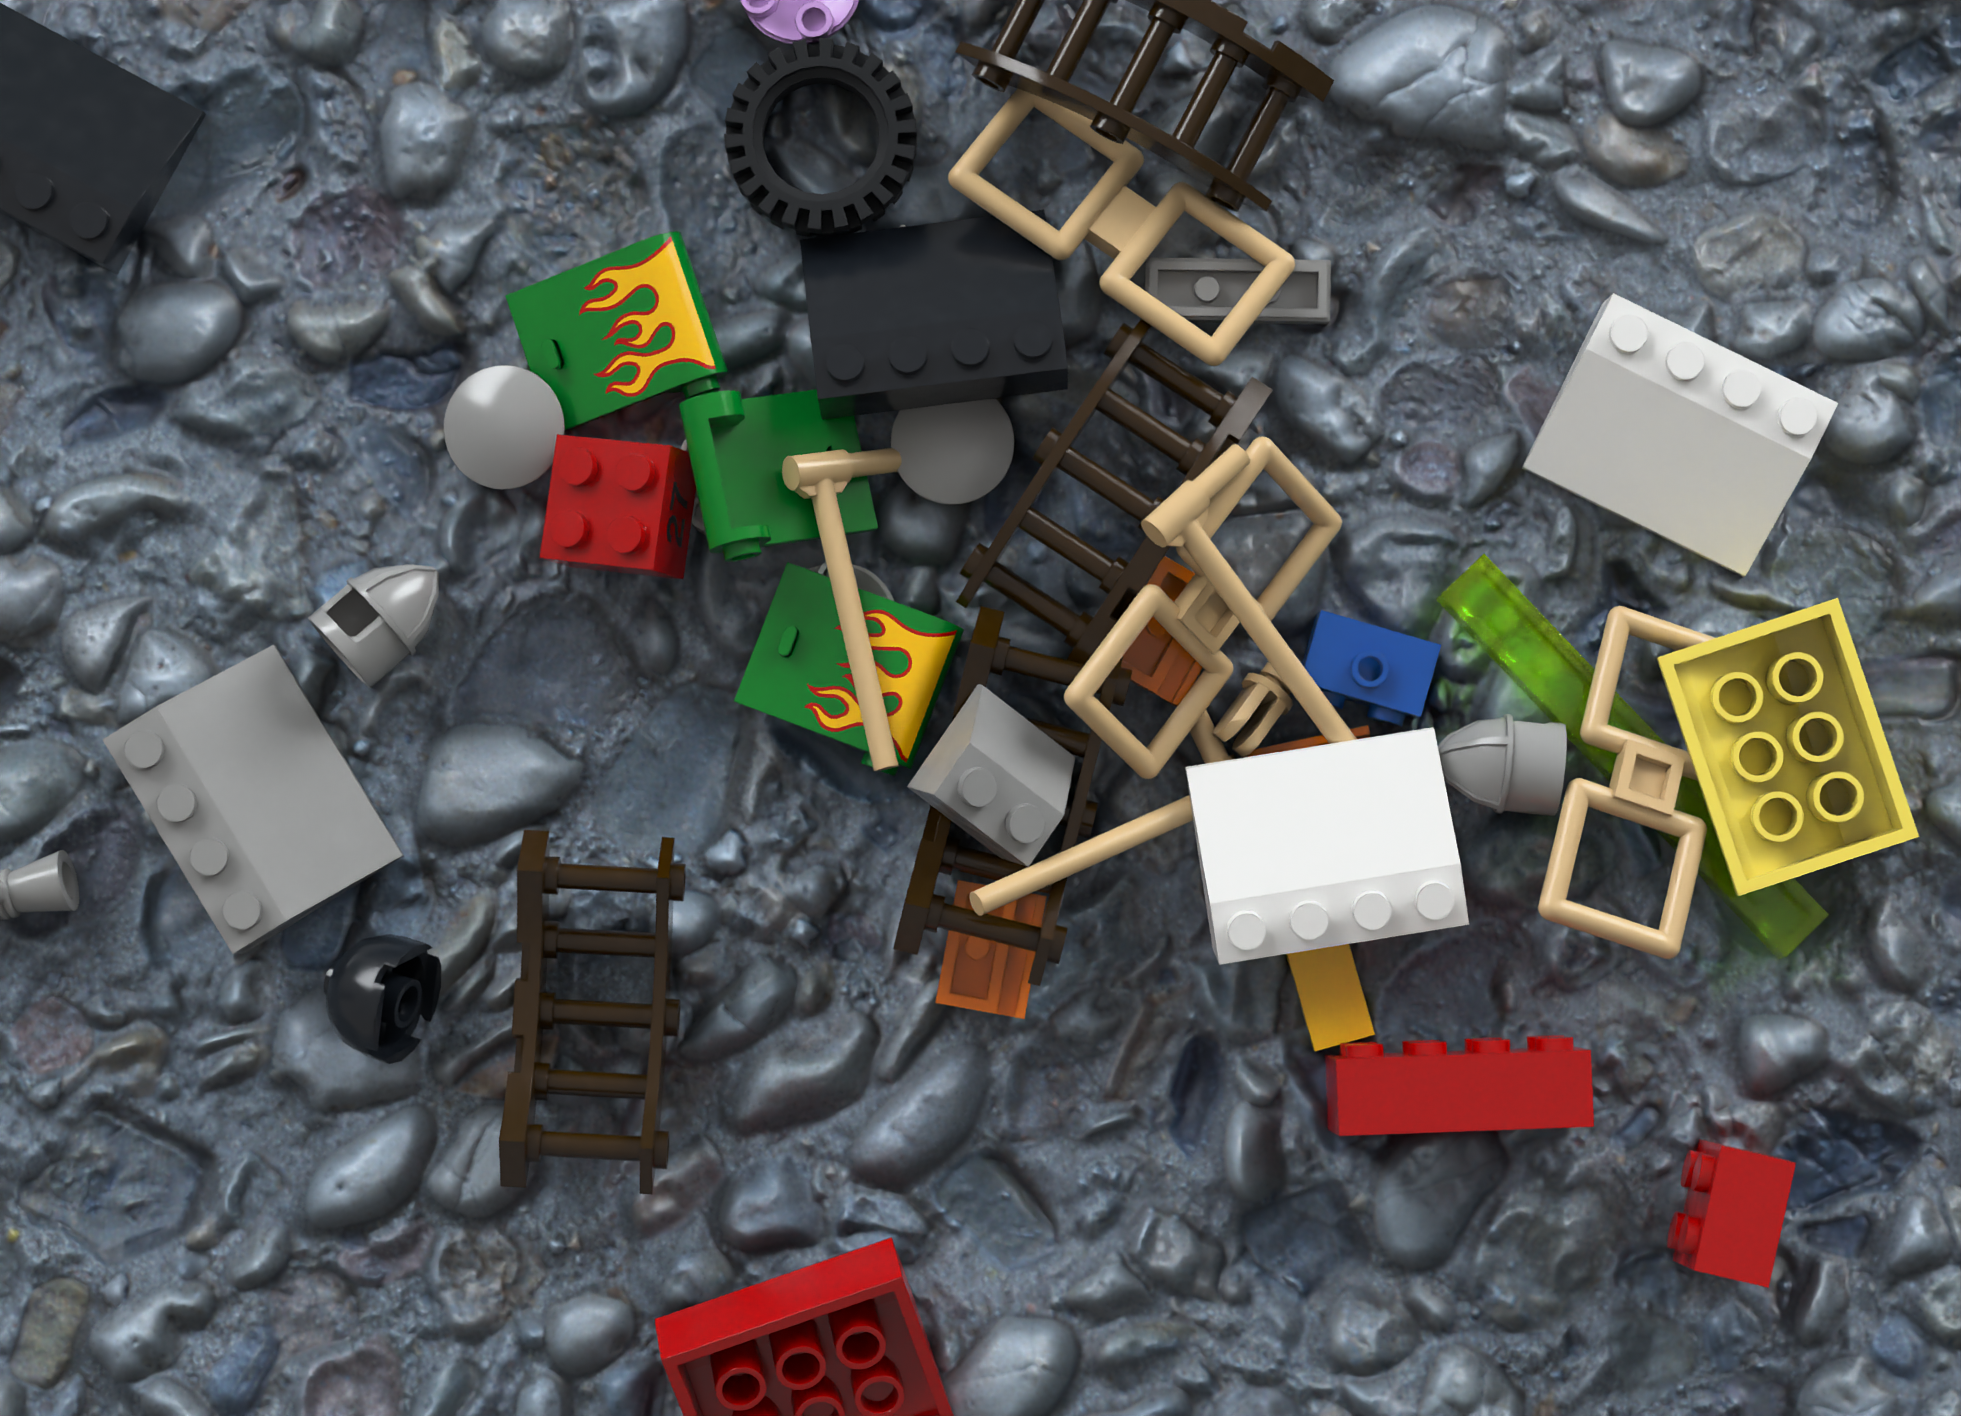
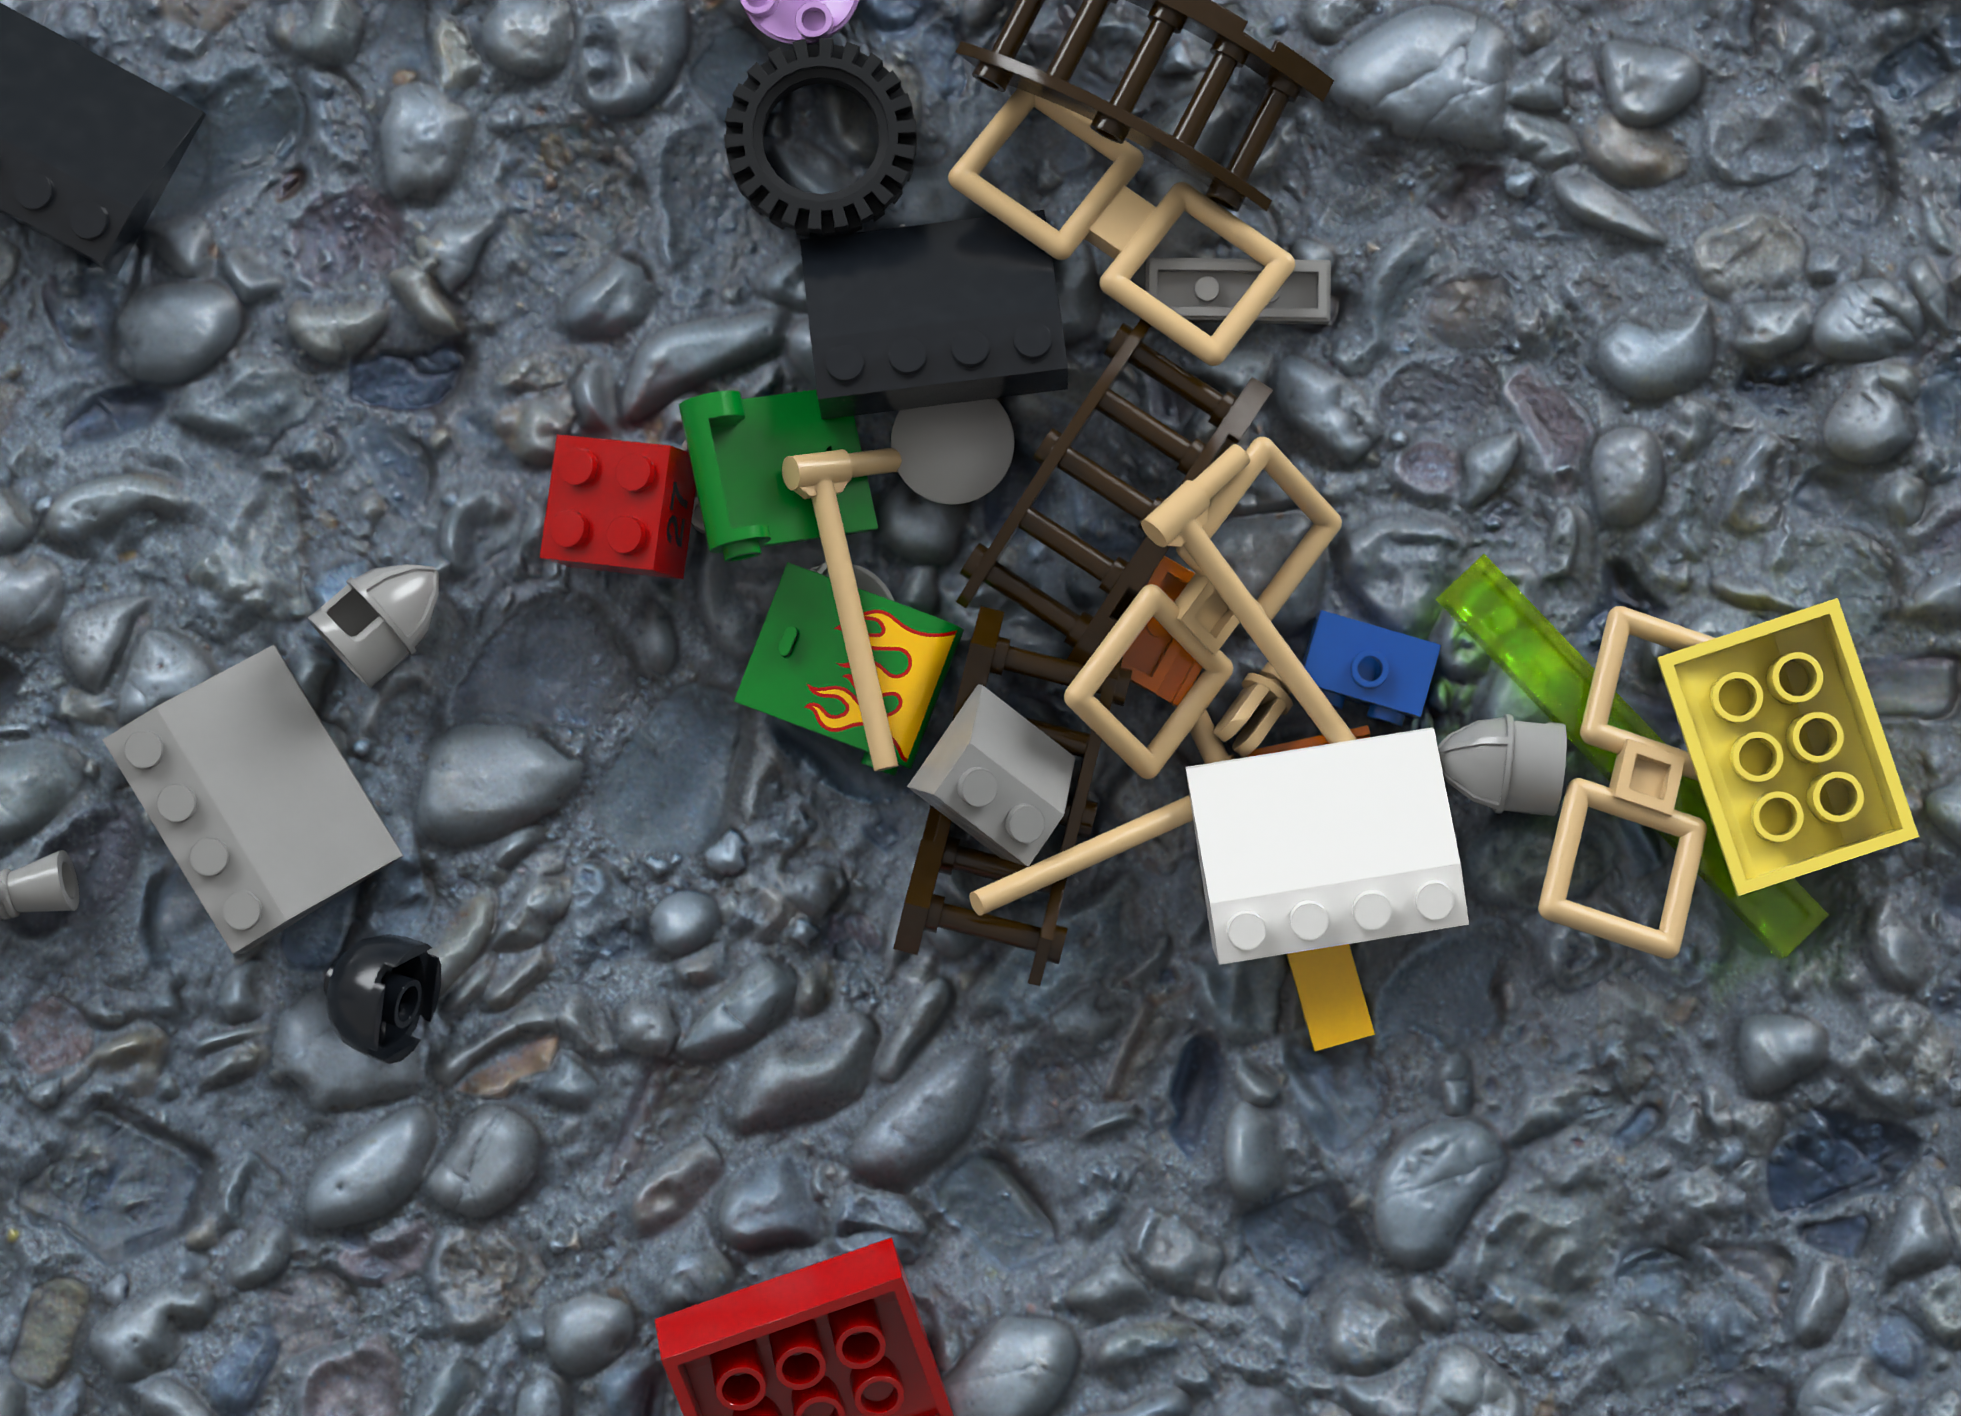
light grey dish [444,365,565,489] -> none
dark brown fence [499,830,686,1195] -> none
green door [505,231,729,432] -> none
orange plate [935,880,1047,1019] -> none
red brick [1325,1035,1594,1136] -> none
white slope [1522,293,1838,577] -> none
red brick [1667,1139,1796,1288] -> none

